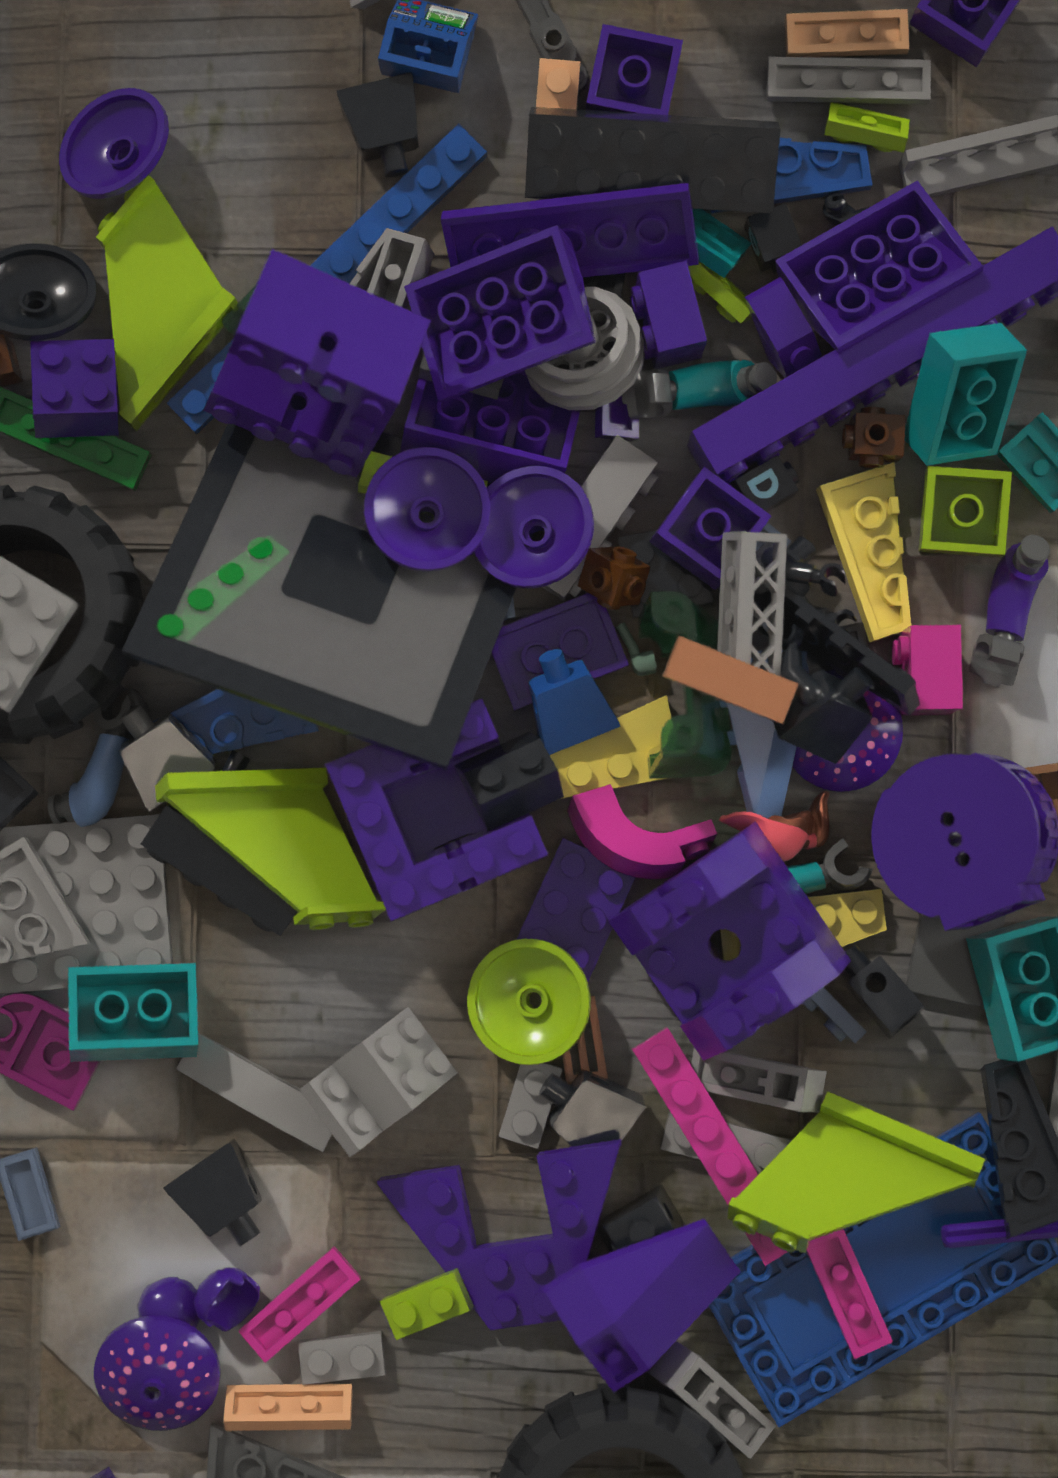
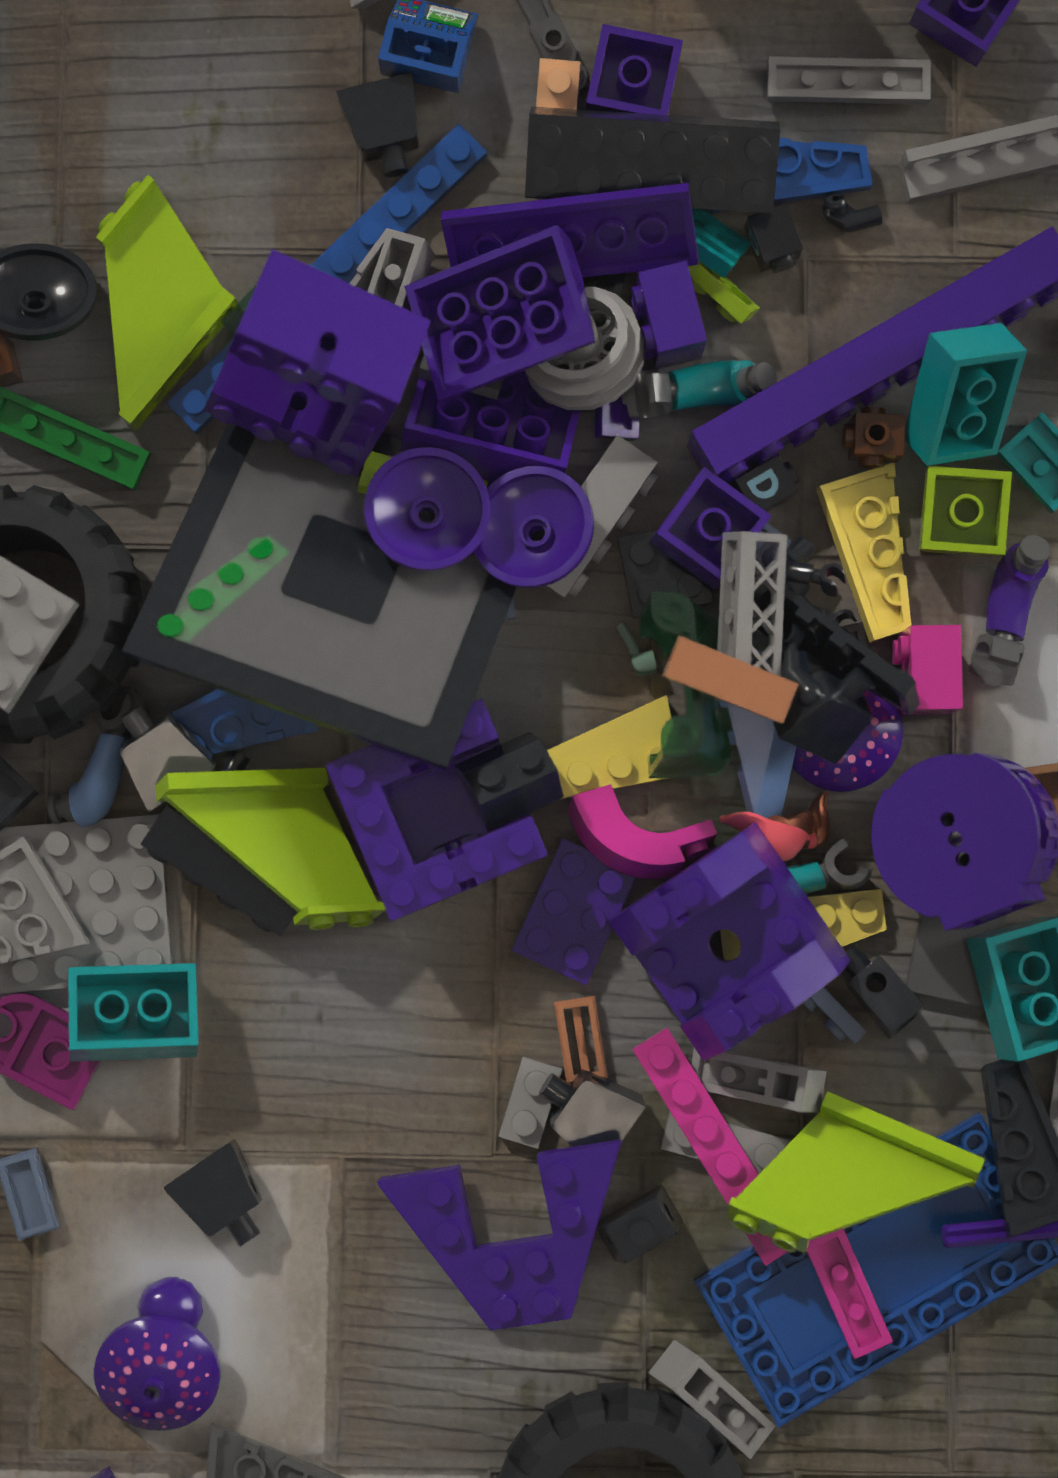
dark purple brick [30,339,119,438] -> none
dark purple dish [59,88,169,199] -> none
light grey slope [176,1033,332,1152] -> none
dark purple hair [194,1267,260,1332] -> none
light nougat plate [223,1384,353,1431] -> none
dark pink plate [238,1246,361,1363] -> none
light grey plate [298,1331,386,1385] -> none
light grey bracket [299,1007,458,1157] -> none
lime plate [380,1268,474,1340] -> none
lime dish [467,939,591,1065] -> none
dark purple plate [491,593,629,711] -> none
blue torso [528,649,620,755] -> none
dark purple wedge [542,1219,740,1392] -> none
reddish brown brick [577,546,651,610] -> none
dark purple slope [744,277,822,378] -> none
dark purple slope [775,180,983,353] -> none
light nougat plate [785,9,909,57] -> none
lime plate [824,102,910,153] -> none

